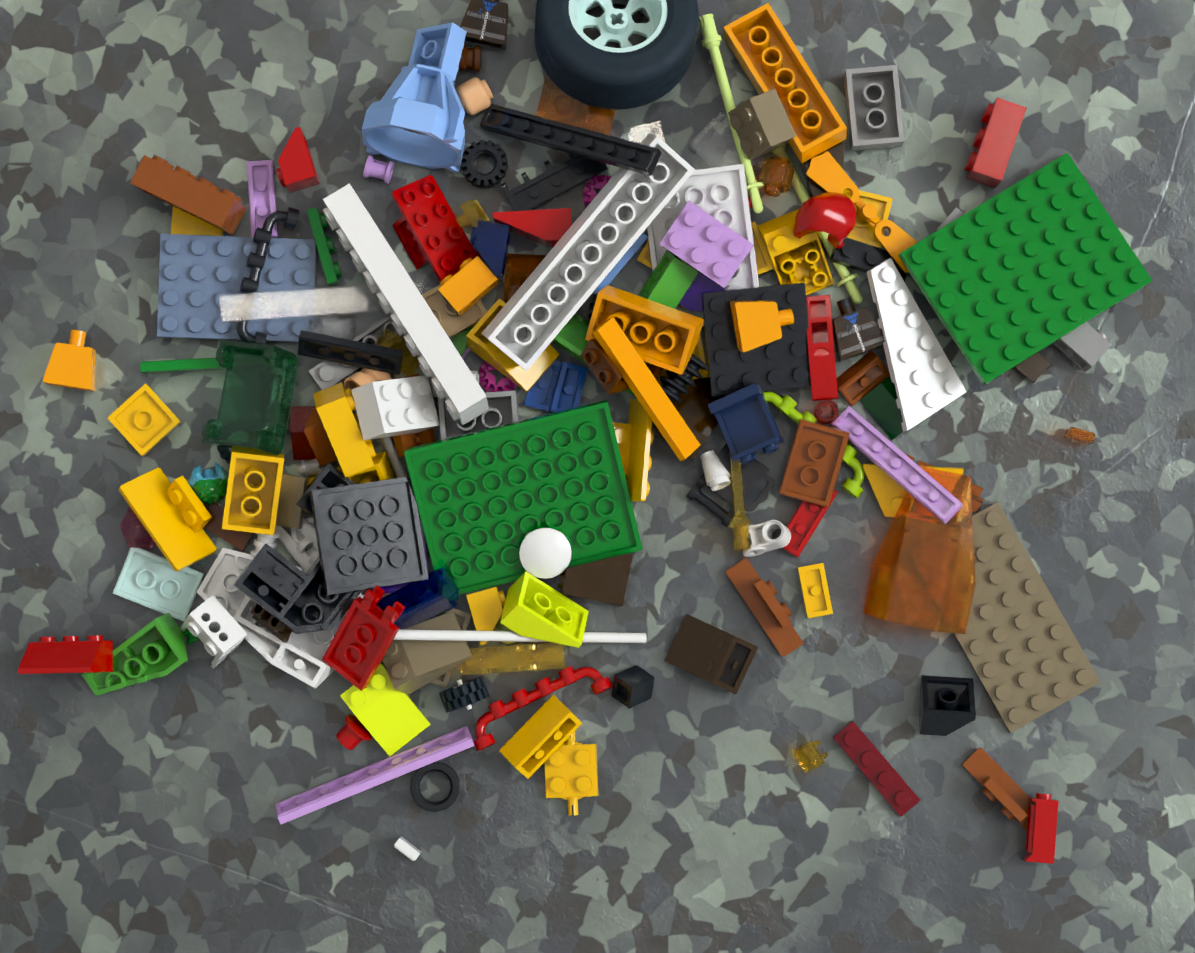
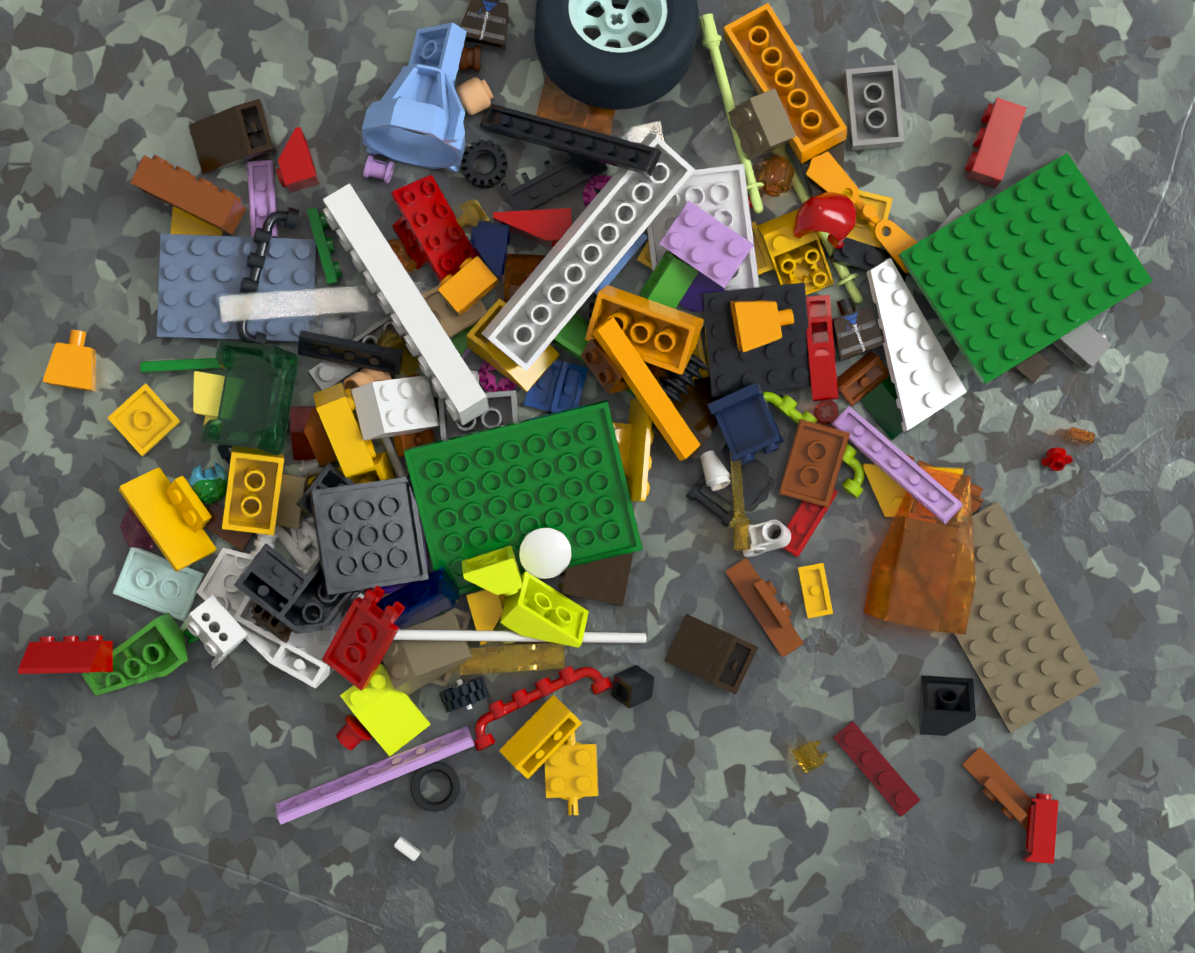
none -> dark brown slope [189,99,277,174]
none -> light yellow torso [193,371,246,434]
none -> clear orange arm [388,239,417,272]
none -> neon yellow slope [461,545,523,596]
none -> red plate [1041,447,1073,471]

